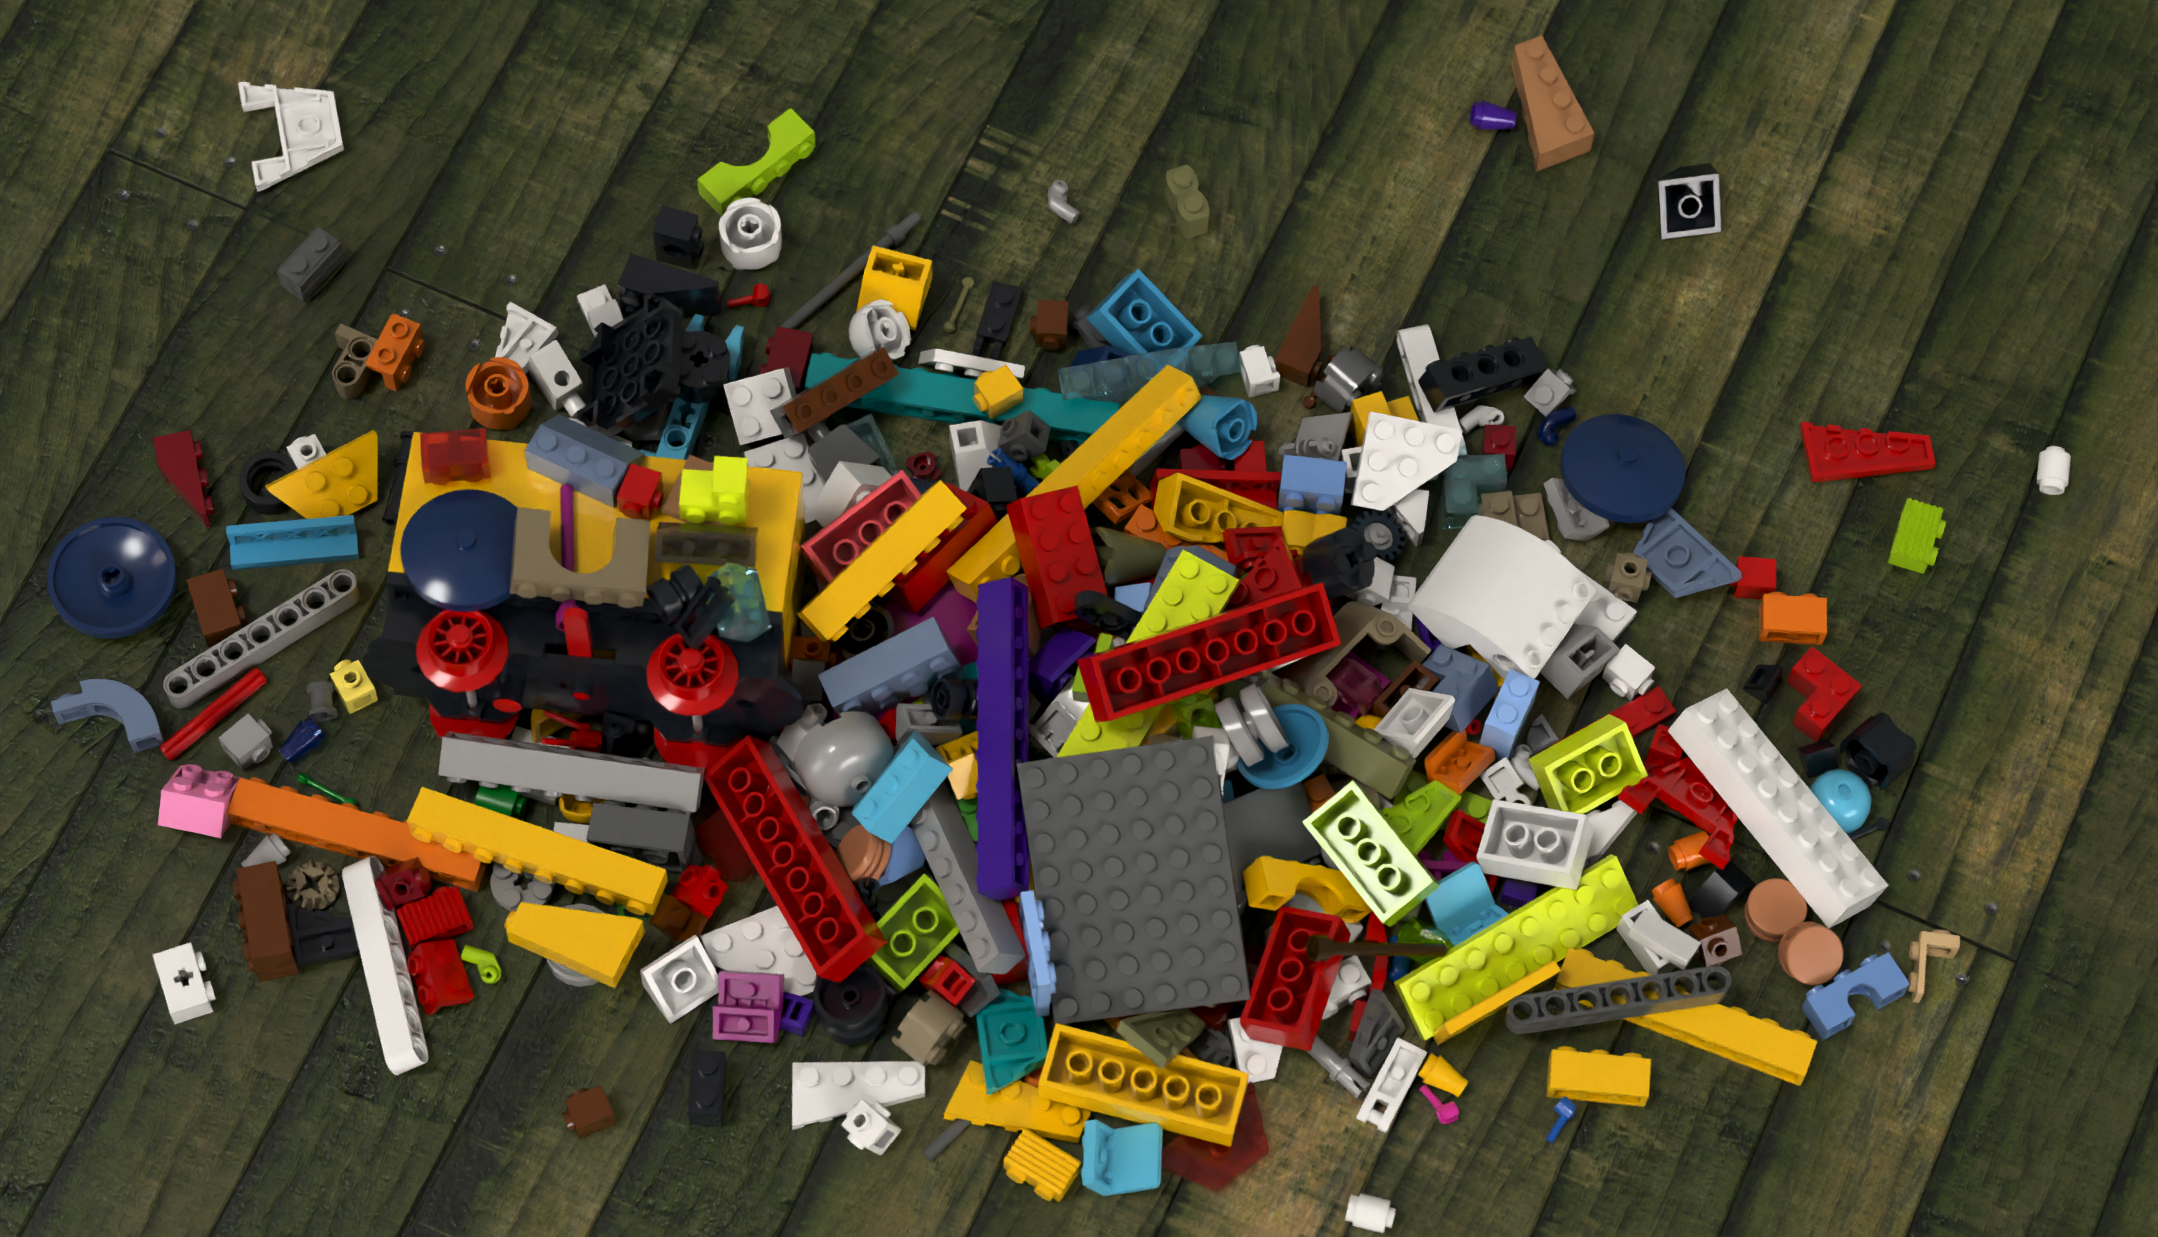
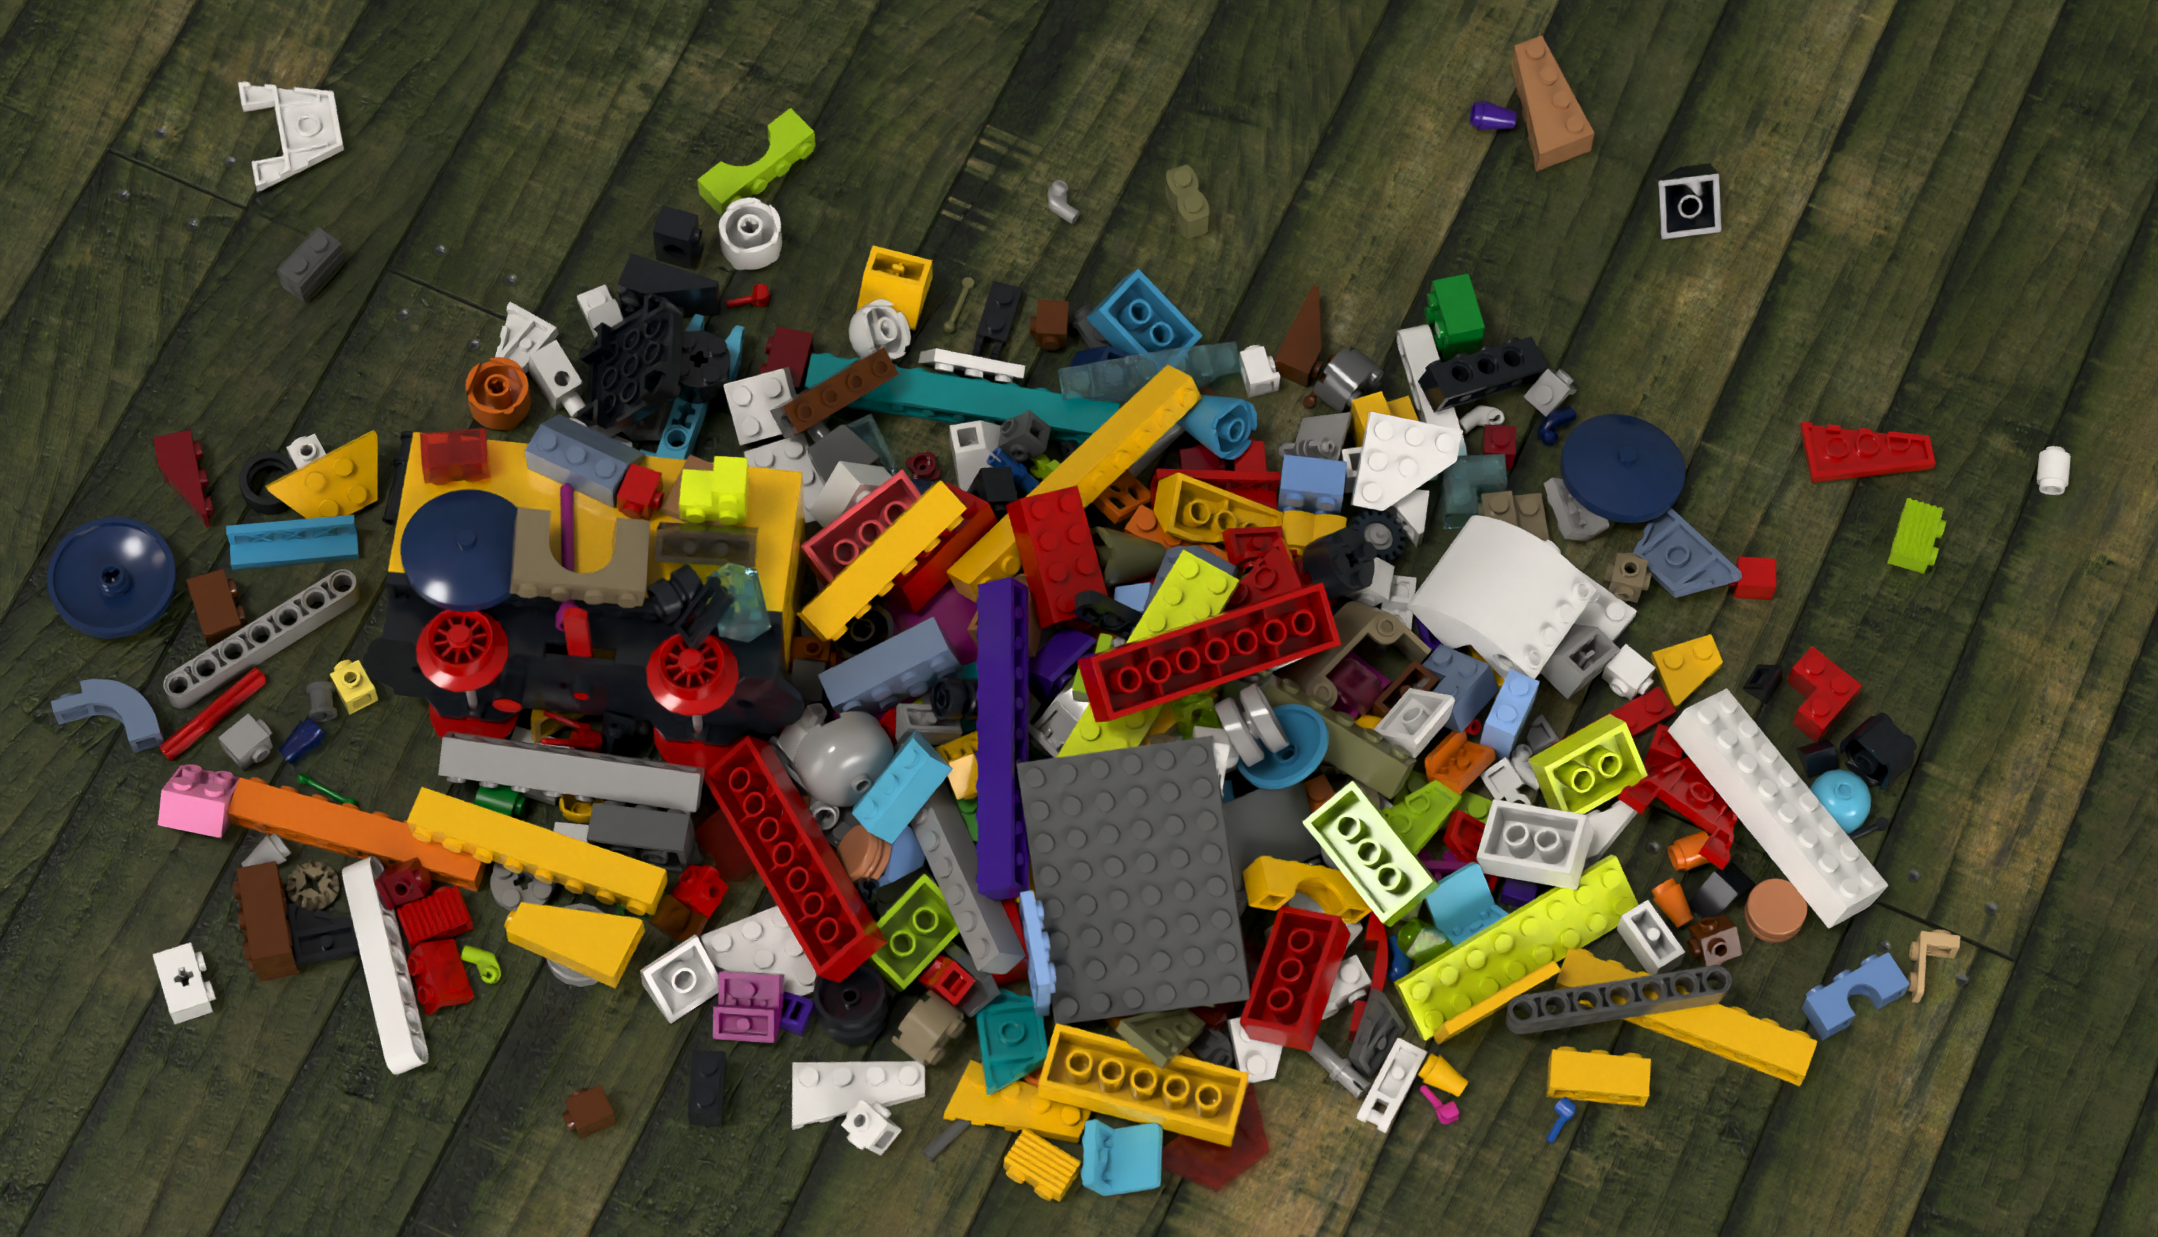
dark tan tile [332,323,378,400] -> none
orange bracket [366,314,425,392] -> none
dark grey bar [779,211,921,329] -> none
yellow brick [972,364,1023,420] -> none
dark brown piece [1306,935,1447,962] -> none
white brick [1345,1193,1396,1233] -> none
white slope [1627,909,1701,970] -> none
orange brick [1759,592,1827,645] -> none
nougat head [1778,922,1843,985] -> none
none -> green brick [1424,273,1485,362]
none -> yellow wing [1651,634,1723,710]

